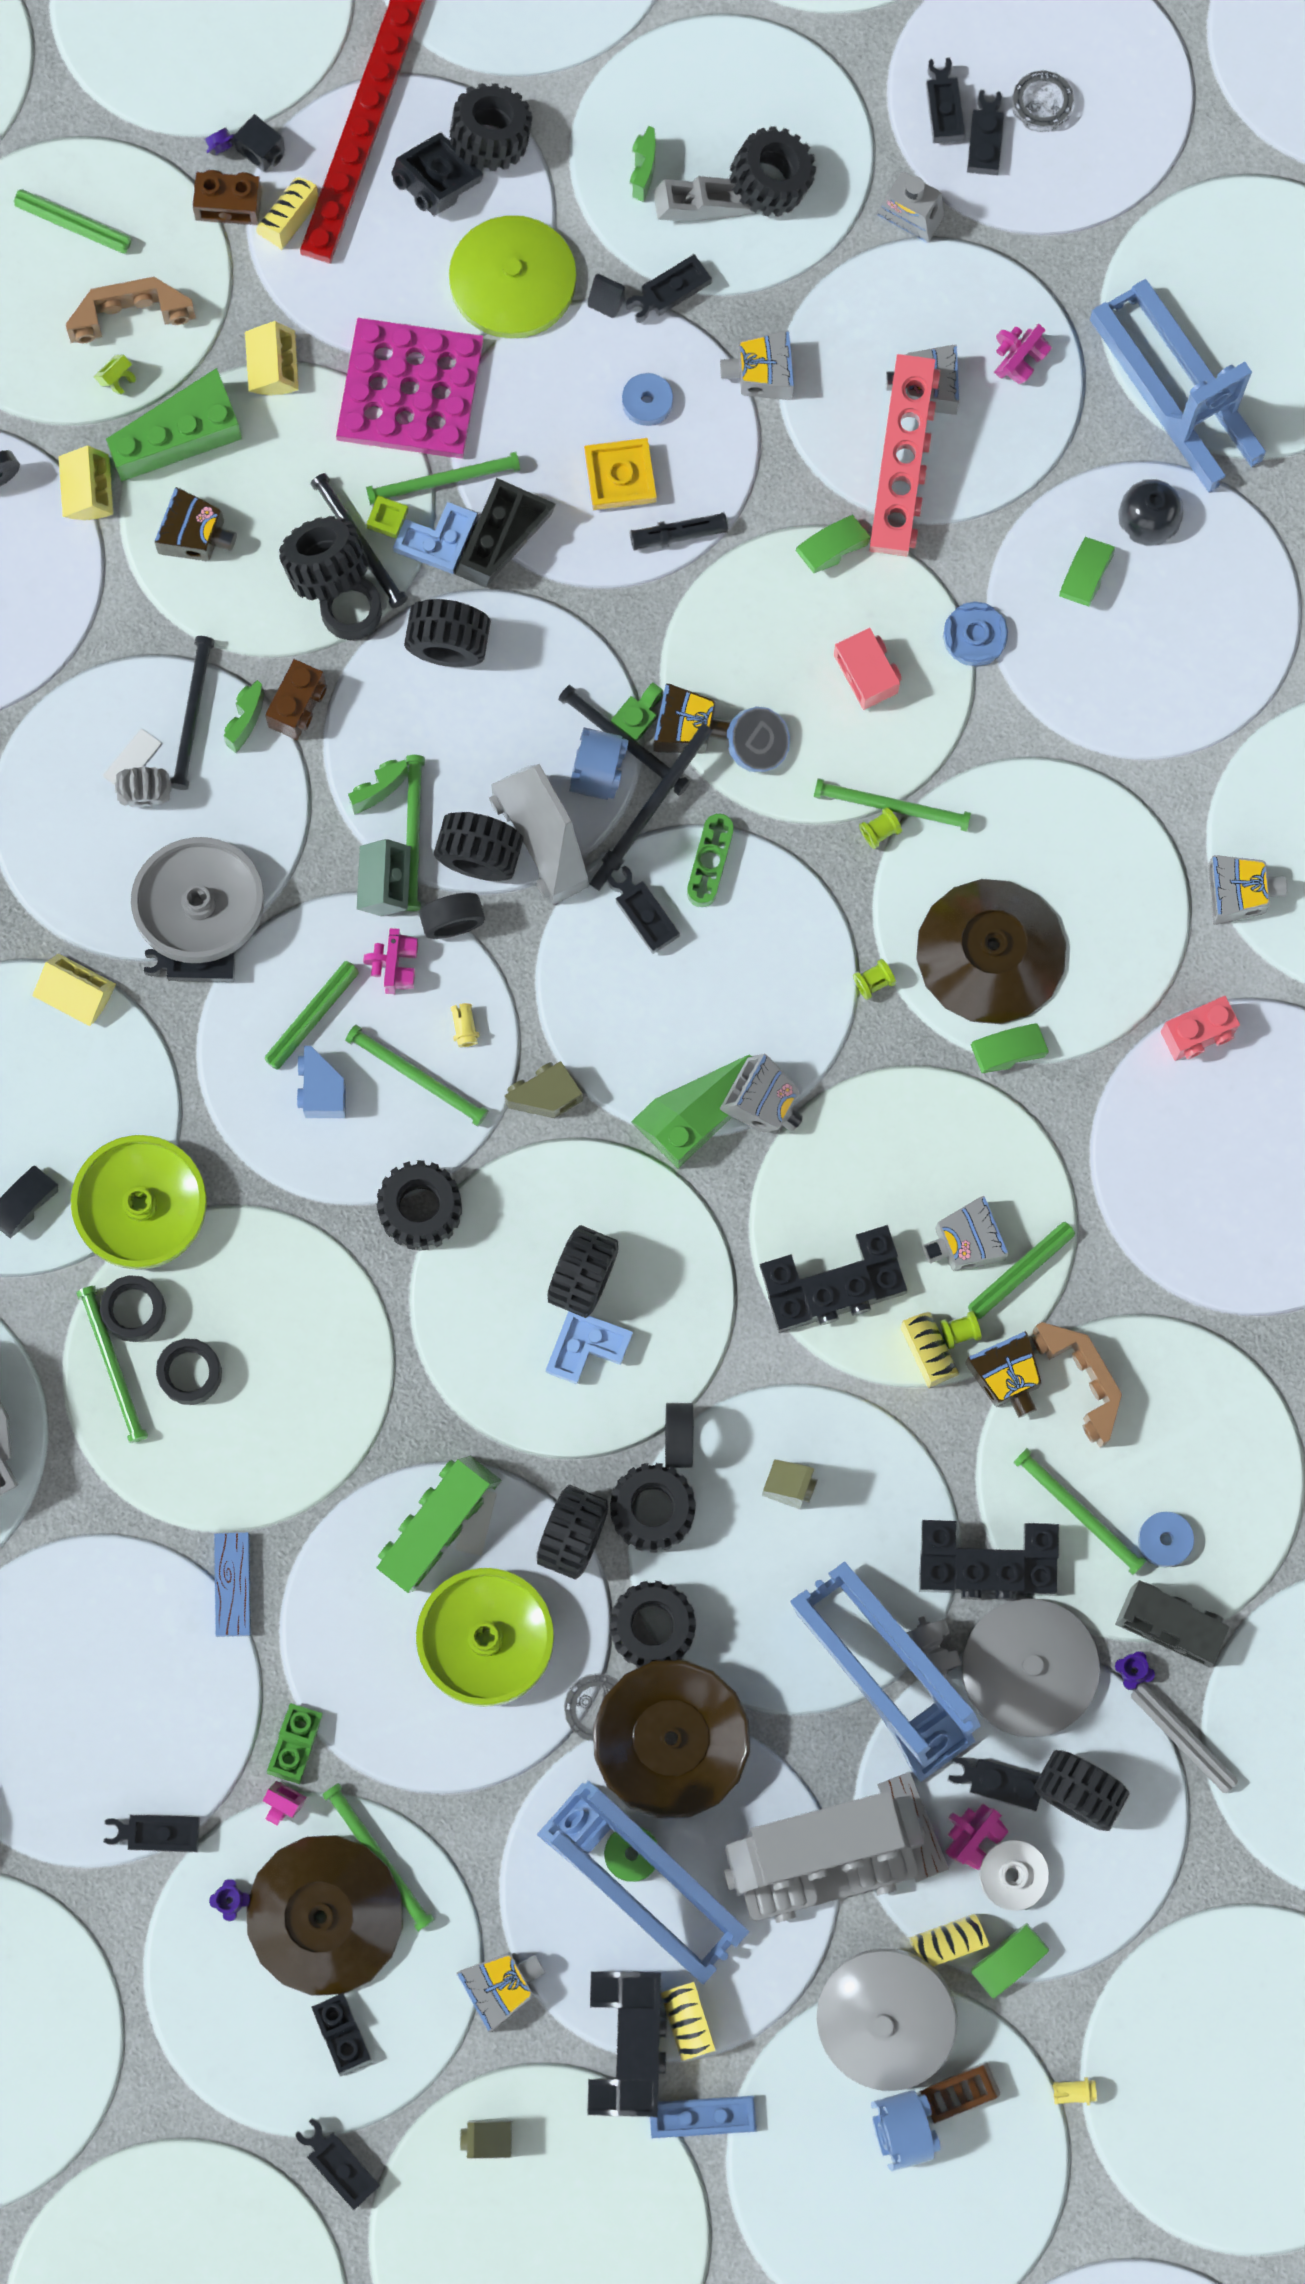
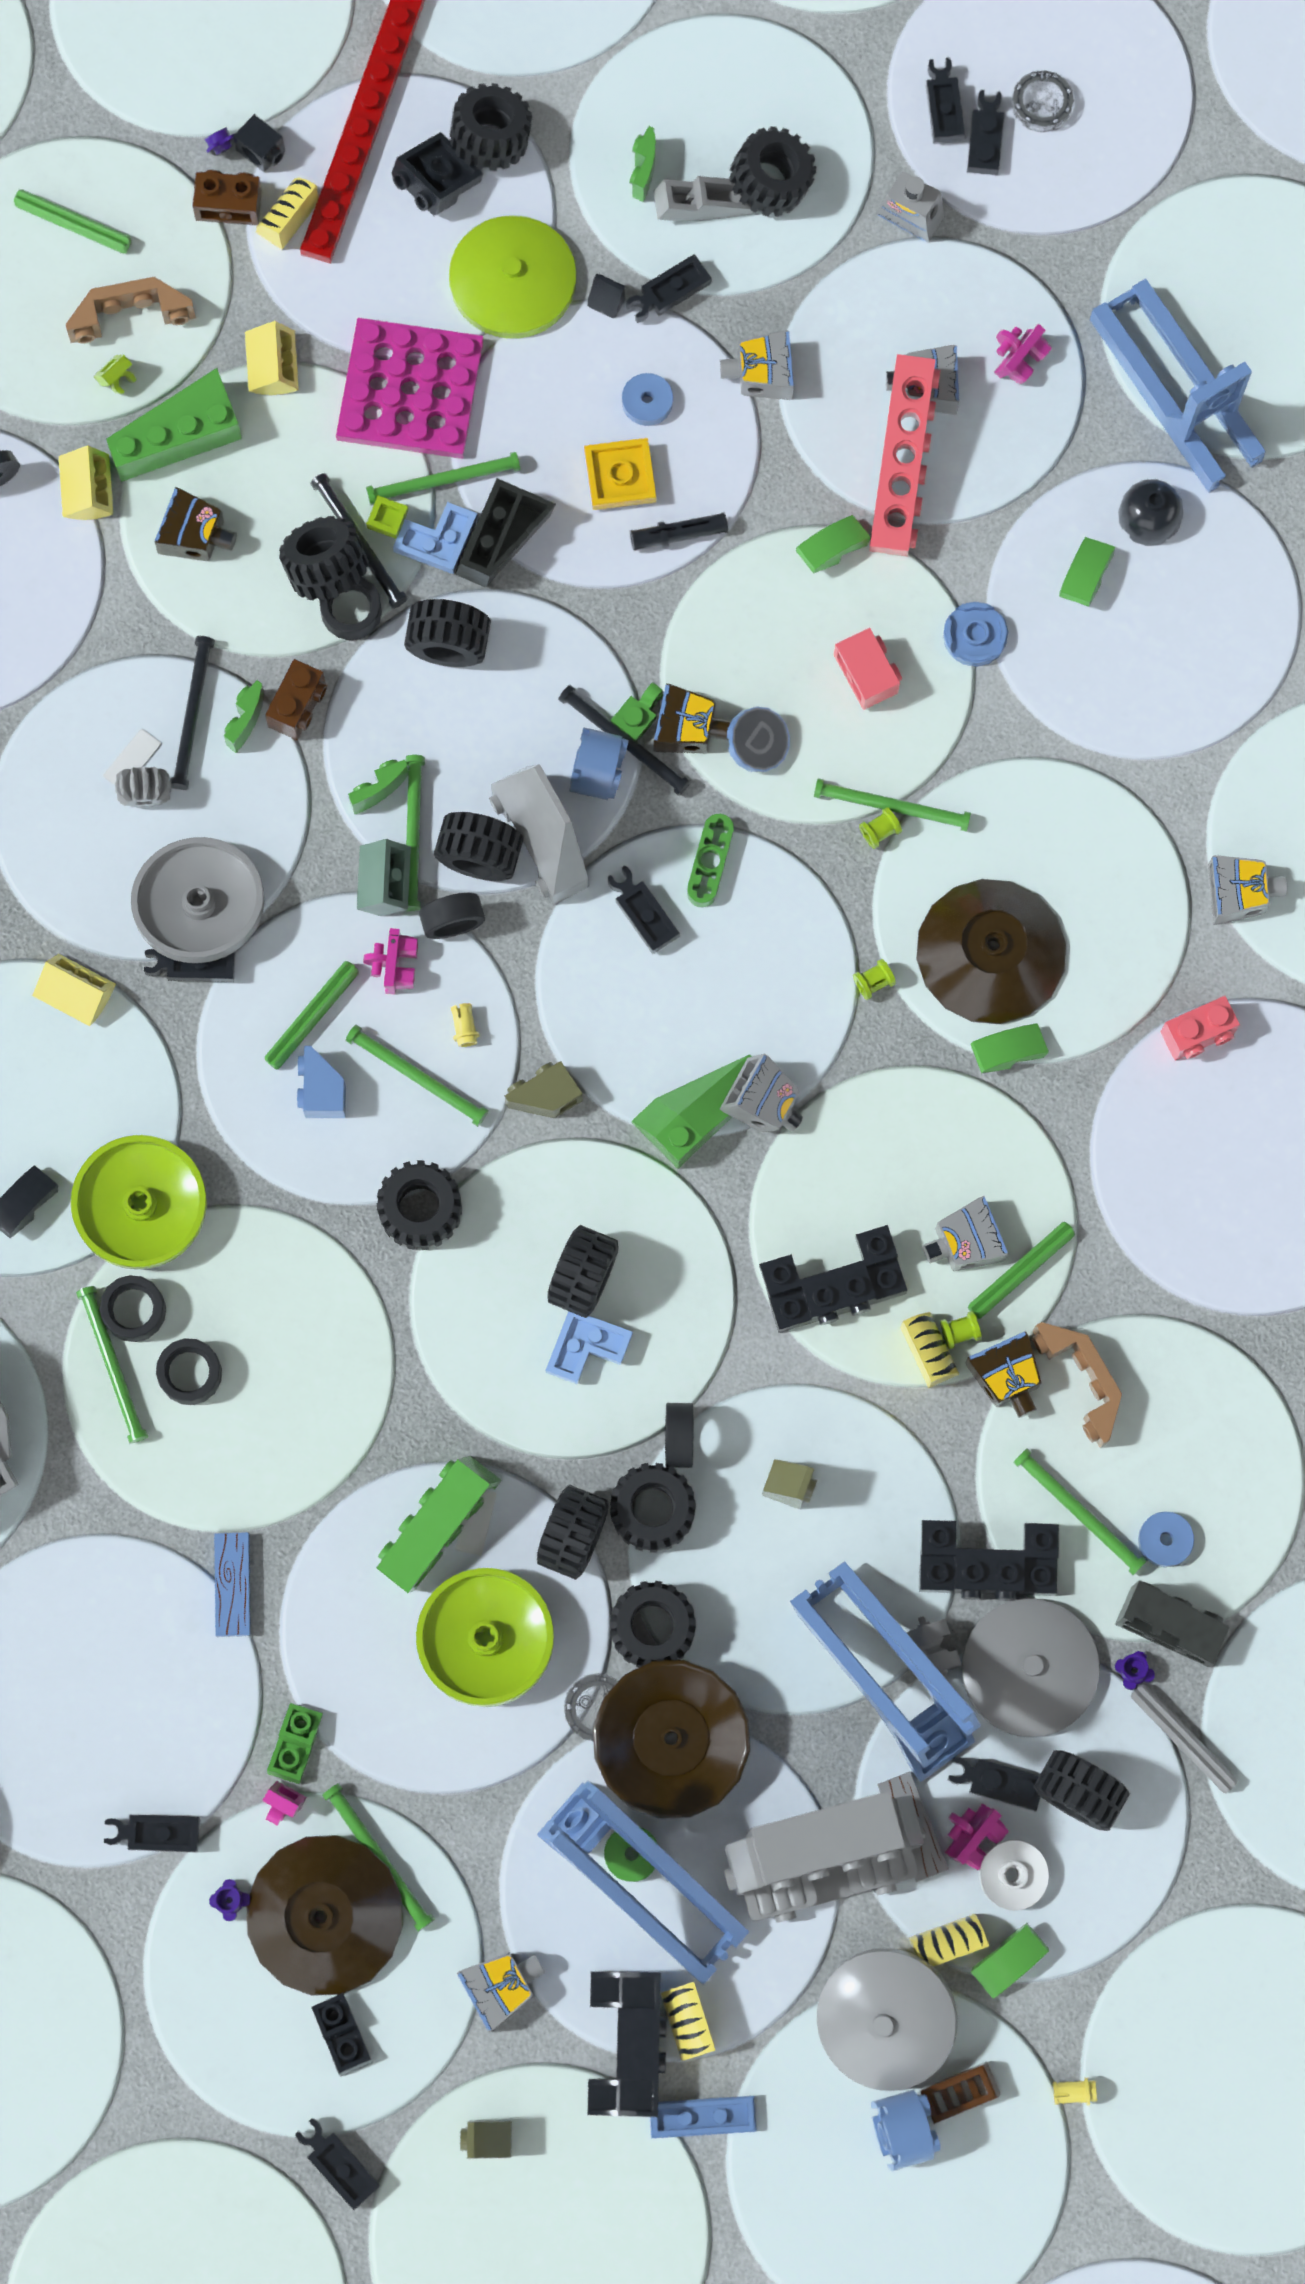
black bar [589,723,713,891] -> none

